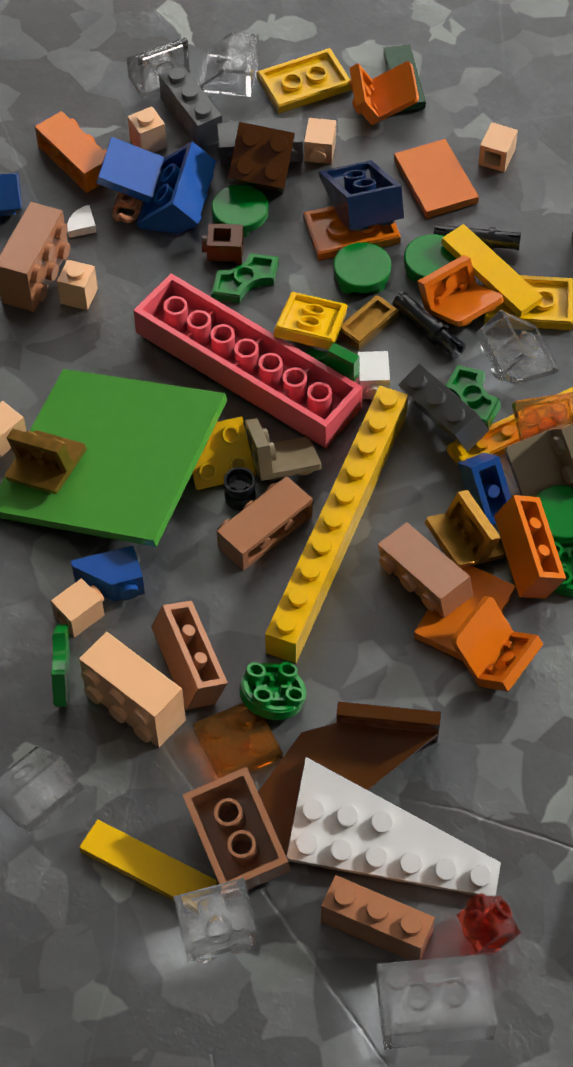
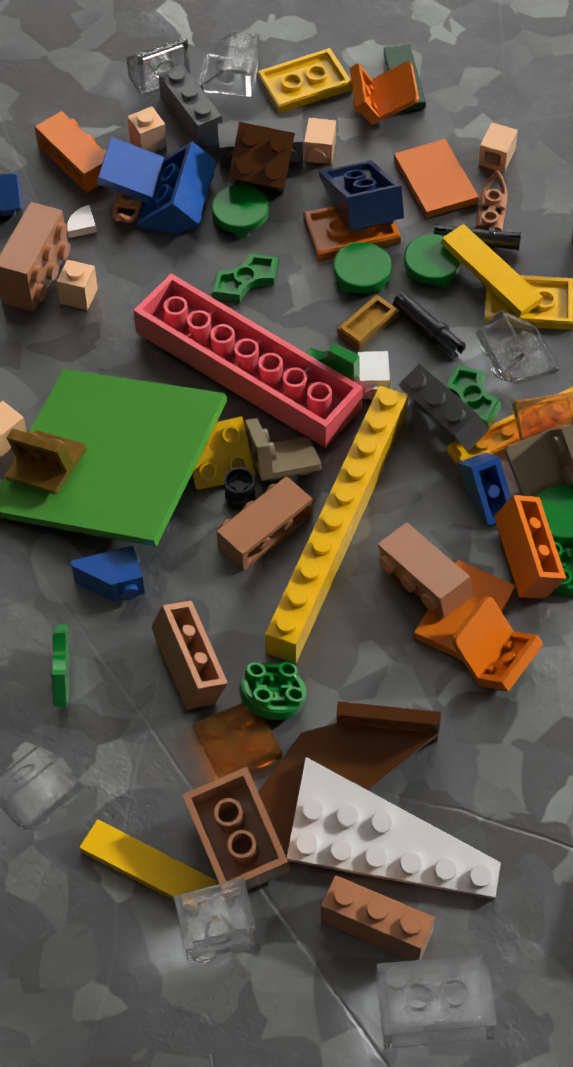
light nougat brick [51,578,105,638] -> none
light nougat brick [79,632,186,748] -> none
reddish brown brick [202,224,244,266] -> none
yellow tile [273,292,348,350] -> none
orange bracket [417,255,504,327] -> none
pearl gold bracket [425,490,506,568] -> none
clear red brick [456,894,521,953] -> none
none -> nougat piece [475,170,508,231]

